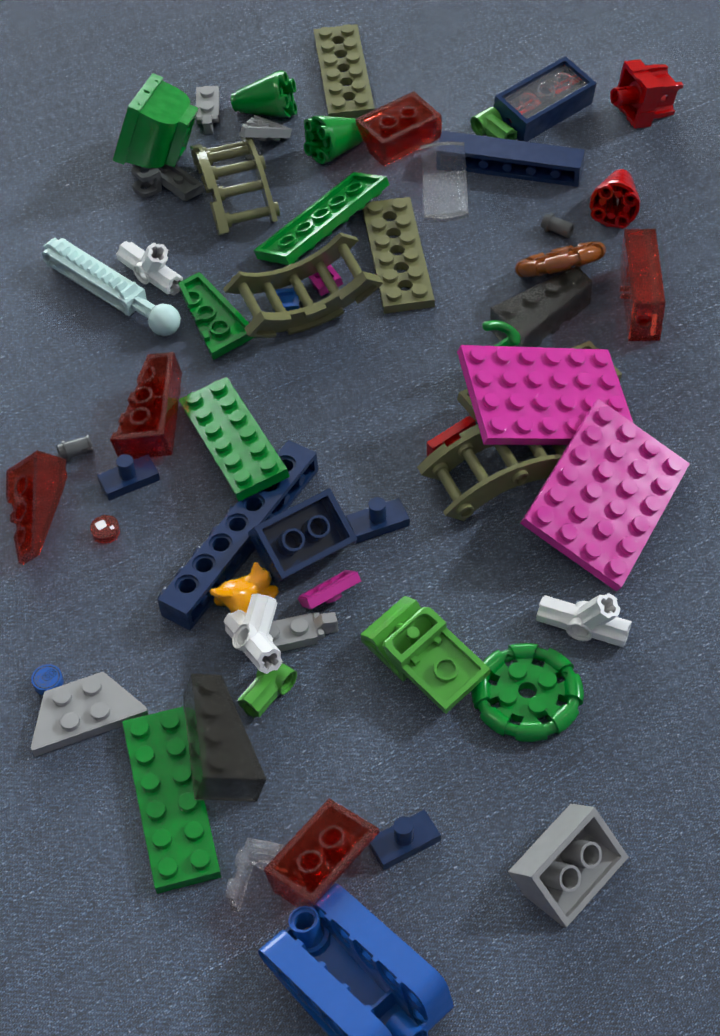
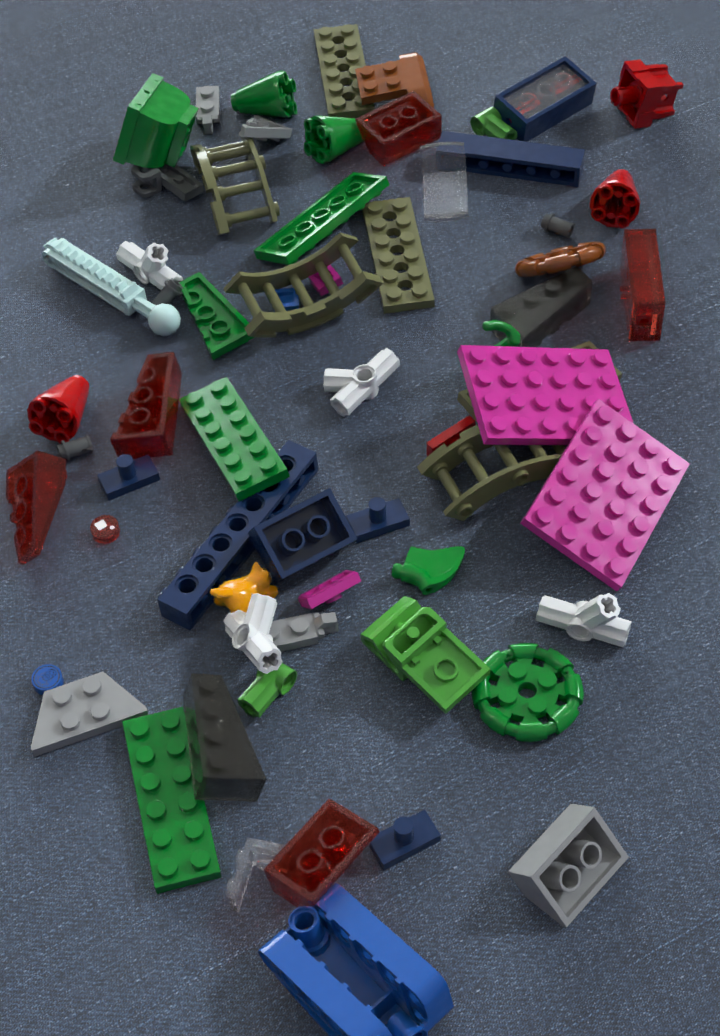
none -> red cone [27,375,90,444]
none -> dark grey pin [152,278,183,306]
none -> white piece [323,348,400,417]
none -> dark orange piece [355,52,436,125]
none -> green arm [392,546,465,595]

